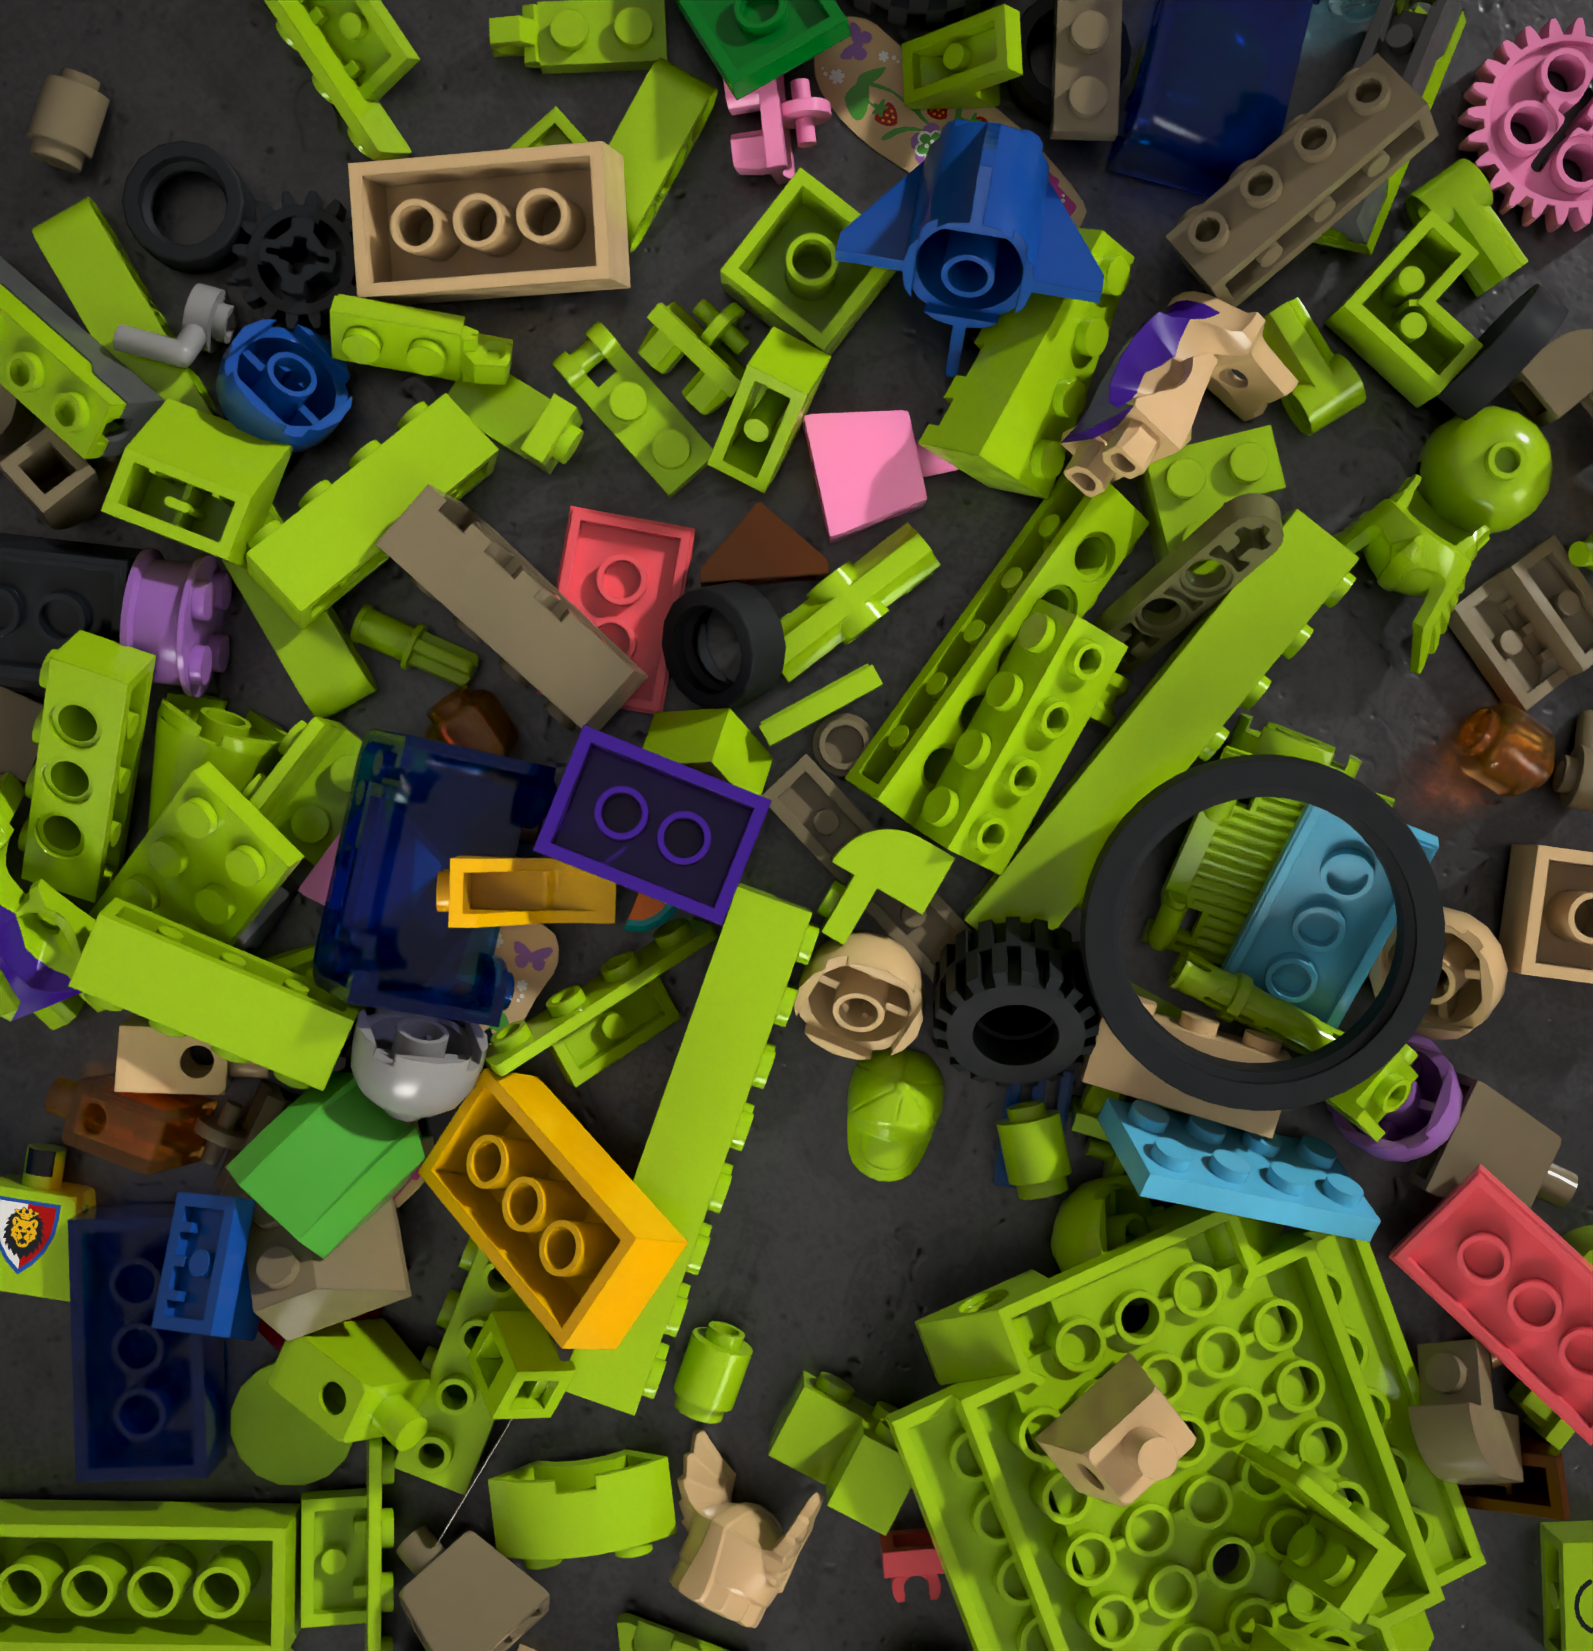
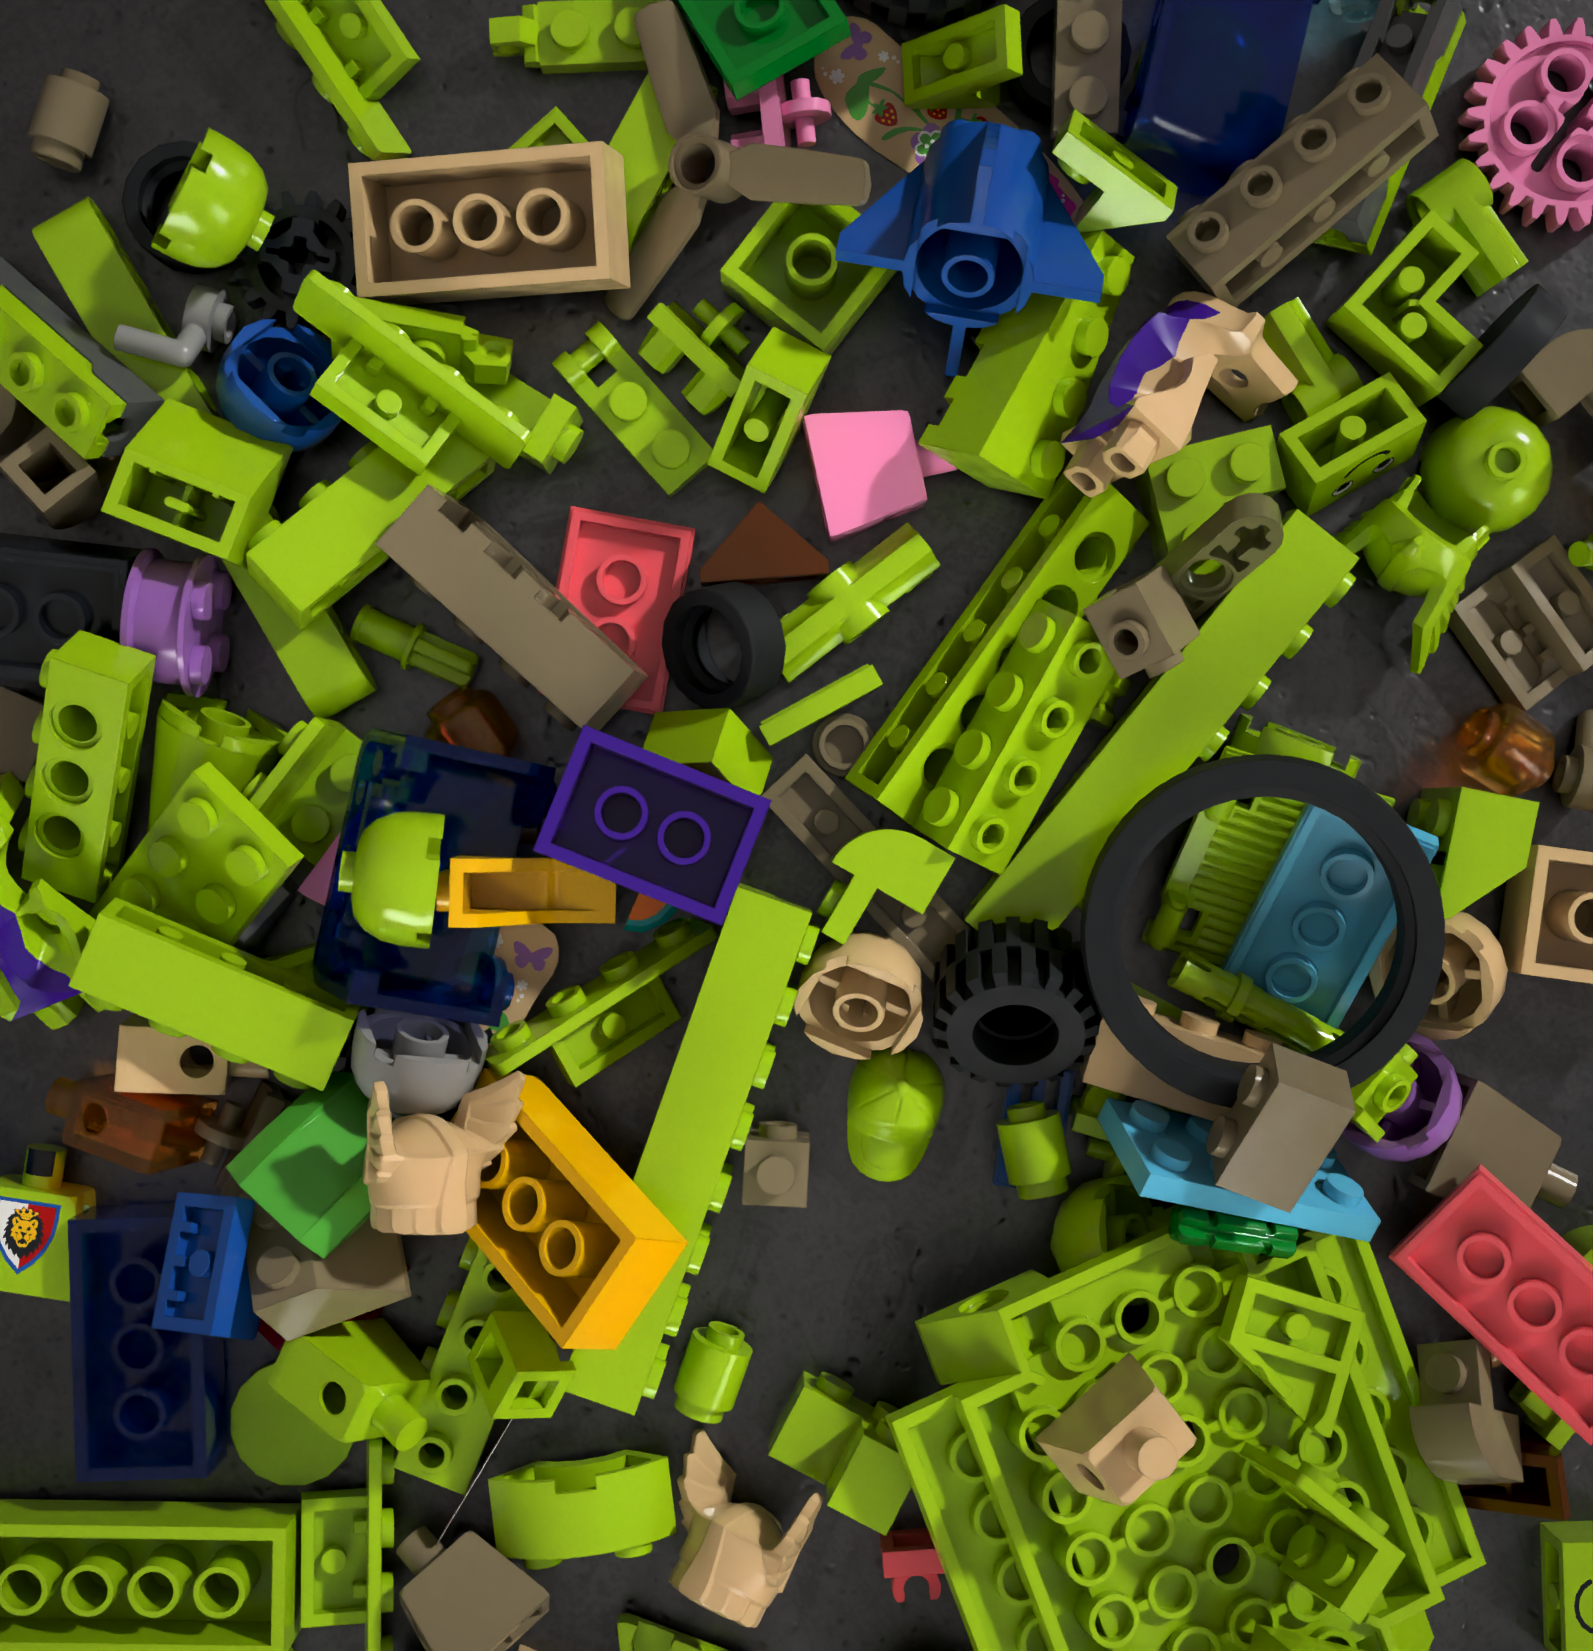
none -> lime cylinder [151,127,275,268]
none -> lime bracket [293,270,532,476]
none -> lime cylinder [338,811,445,949]
none -> tan helmet [363,1071,525,1236]
none -> dark tan piece [604,0,872,321]
none -> dark tan brick [742,1121,810,1208]
none -> lime slope [1052,109,1178,232]
none -> dark tan brick [1083,564,1201,679]
none -> green axle [1168,1205,1299,1259]
none -> dark tan brick [1206,1043,1356,1213]
none -> lime wing [1218,1272,1366,1438]
none -> lime brick [1276,372,1427,517]
none -> lime slope [1406,787,1540,919]

